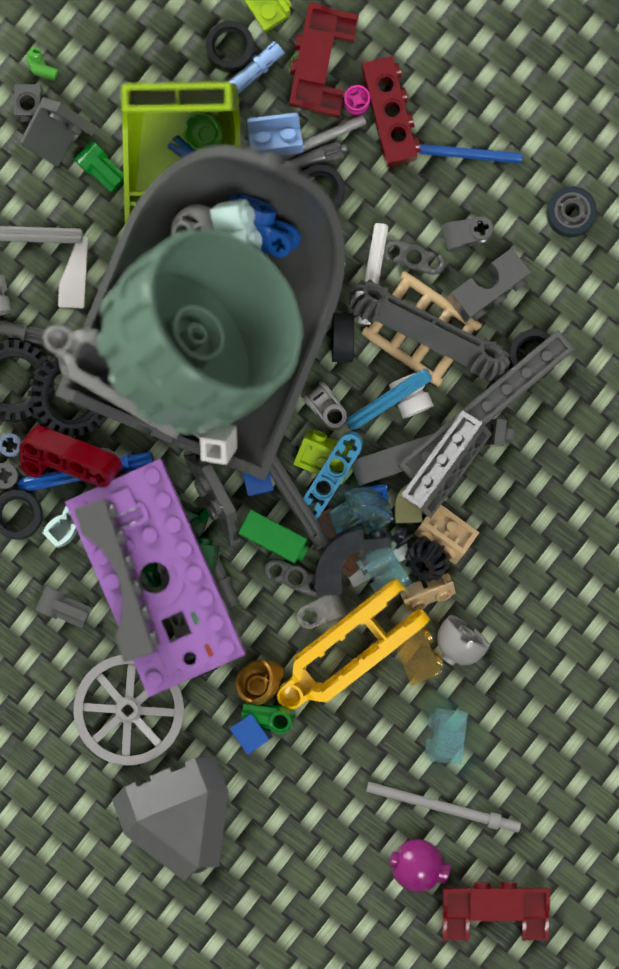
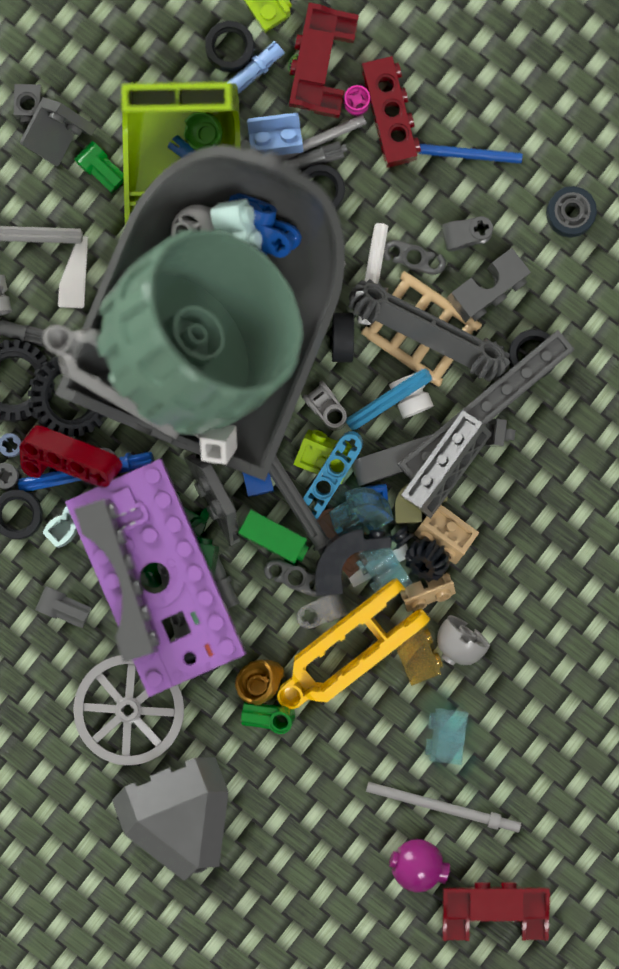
bright green arm [26,47,58,82] -> none
blue panel [230,714,273,754] -> none

